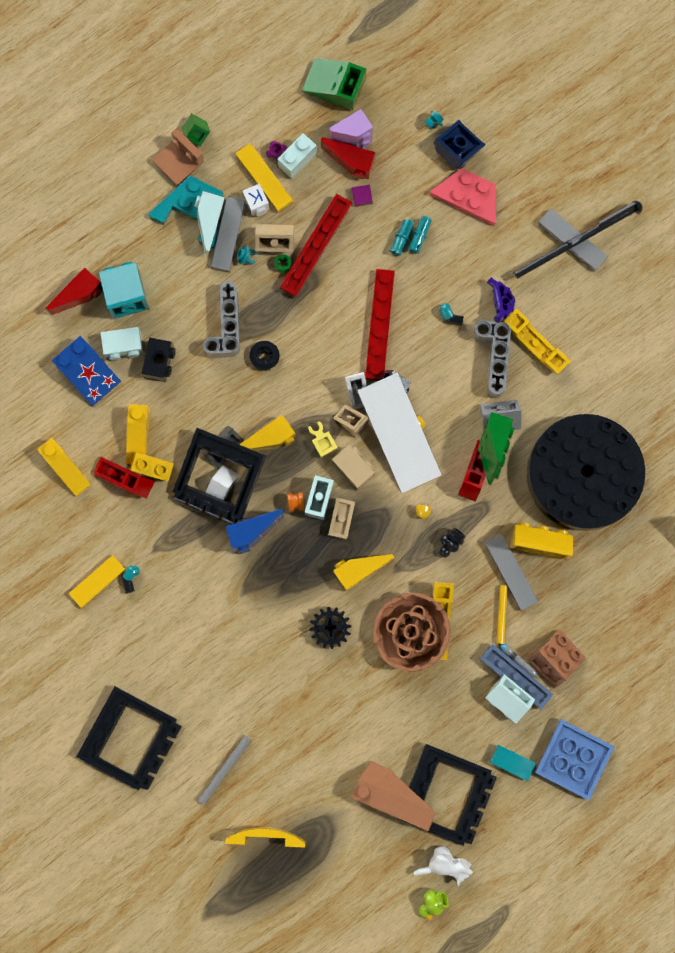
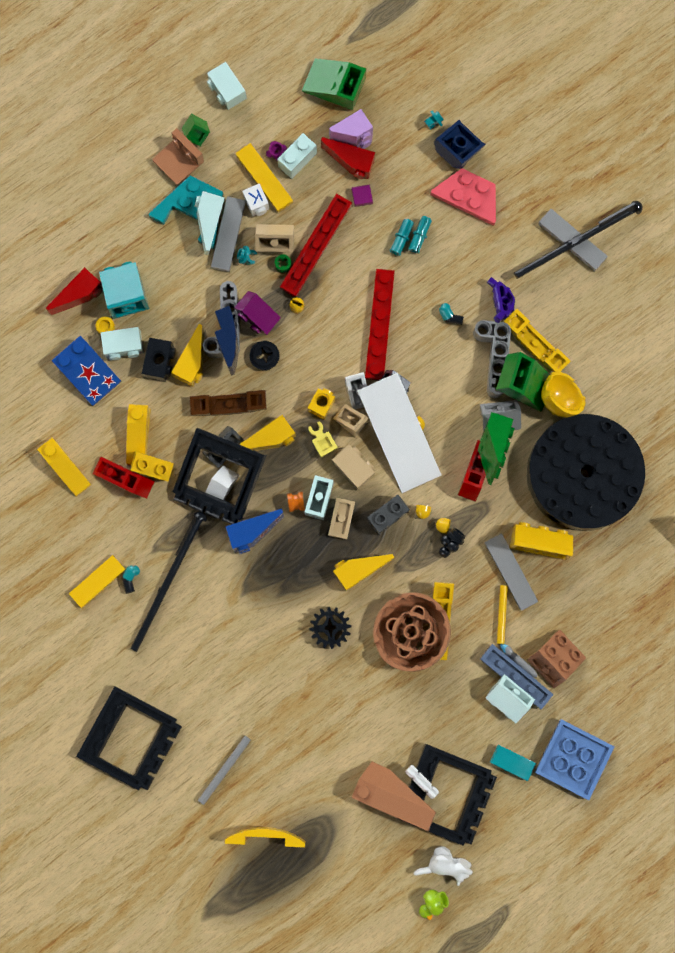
none -> yellow tile [95,316,115,335]
none -> black bar [130,511,207,652]
none -> yellow slope [171,324,204,387]
none -> reddish brown slope [190,390,267,416]
none -> light aqua brick [207,62,247,110]
none -> dark blue slope [215,306,238,376]
none -> magenta brick [234,291,281,335]
none -> yellow hinge [289,297,304,313]
none -> yellow brick [308,388,335,420]
none -> dark grey brick [367,495,410,535]
none -> white axle [405,765,439,799]
none -> yellow hinge [436,518,451,534]
none -> green slope [496,352,550,412]
none -> yellow cylinder [541,372,586,417]

